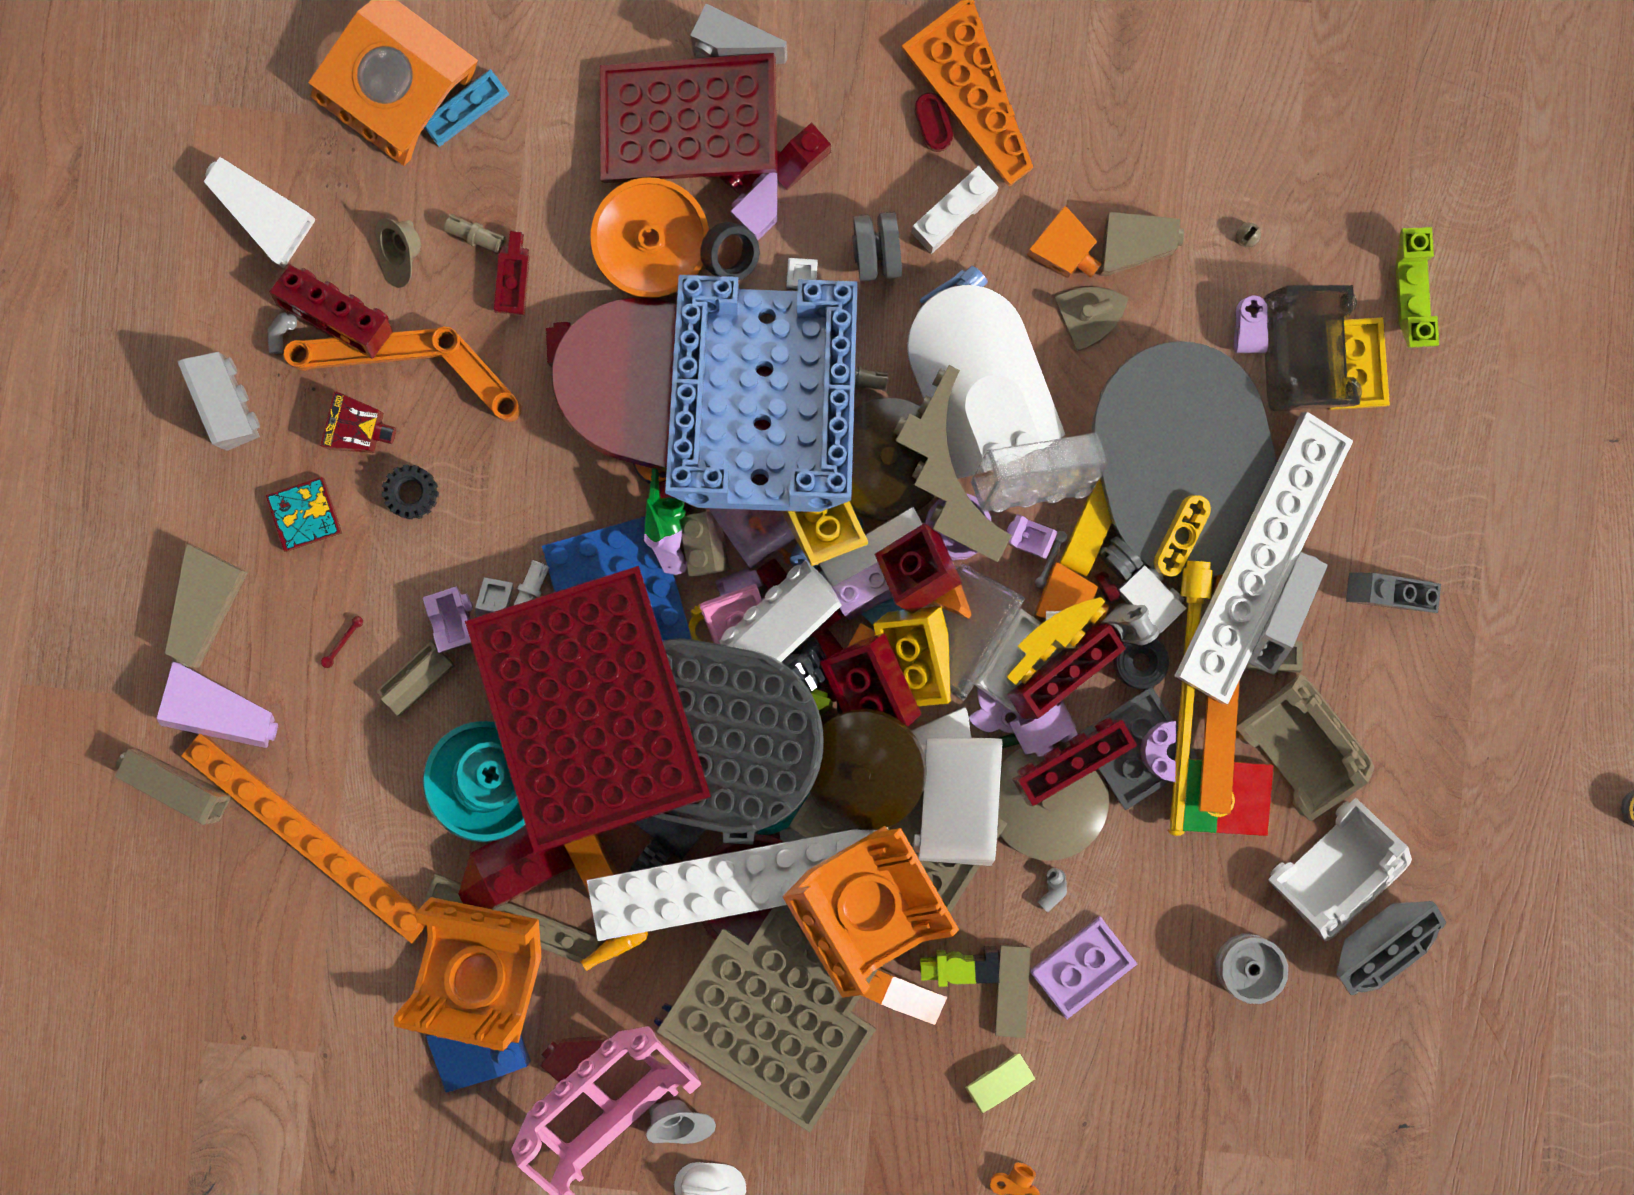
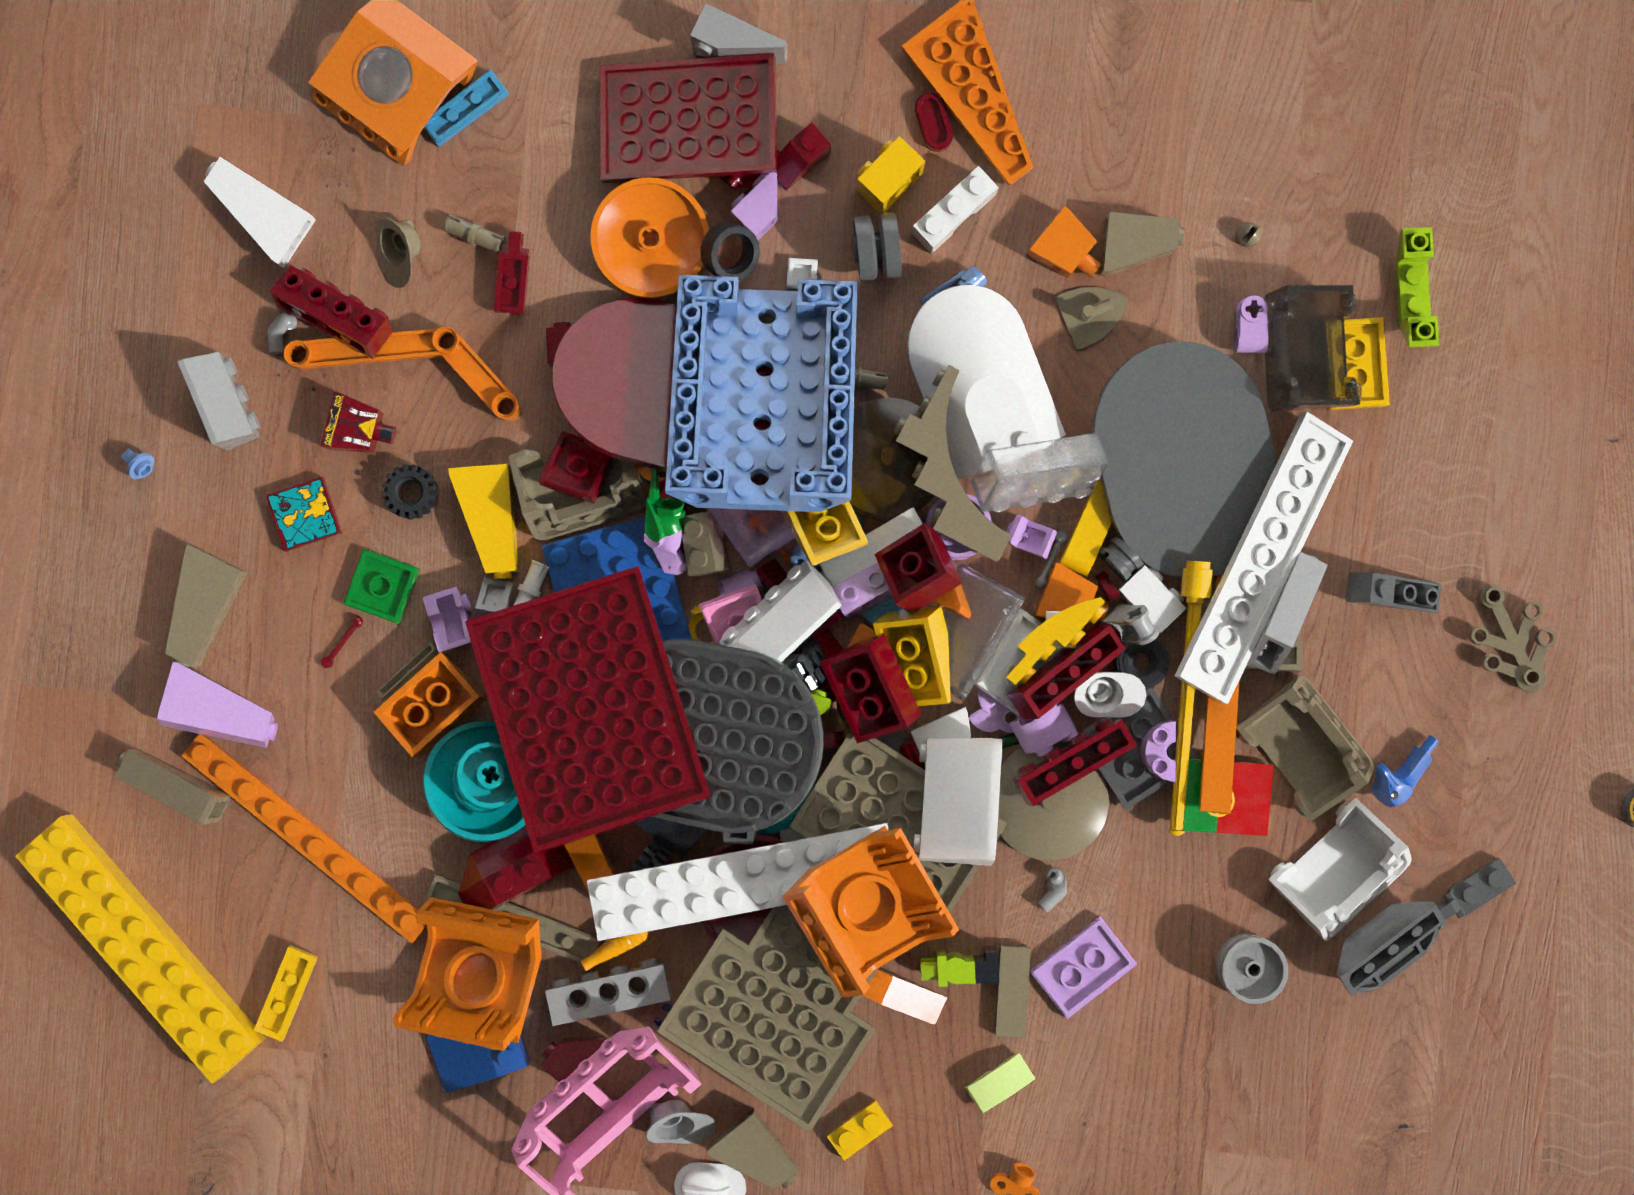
dark brown dish [810,709,927,830] -> none
yellow beam [1154,495,1211,576] -> none
none -> yellow brick [15,814,266,1084]
none -> medium blue plate [121,448,155,479]
none -> yellow plate [254,945,318,1042]
none -> green tile [343,549,420,624]
none -> orange slope [373,652,487,758]
none -> yellow slope [448,464,519,579]
none -> dark tan windscreen [508,449,647,540]
none -> dark red tile [538,431,615,504]
none -> light grey brick [545,958,672,1026]
none -> dark tan slope [706,1109,799,1190]
none -> yellow plate [827,1100,893,1161]
none -> yellow brick [857,136,925,214]
none -> white piece [1074,670,1146,718]
none -> blue animal [1371,735,1439,807]
none -> dark grey hinge [1437,858,1516,920]
none -> dark tan plant [1469,585,1556,692]

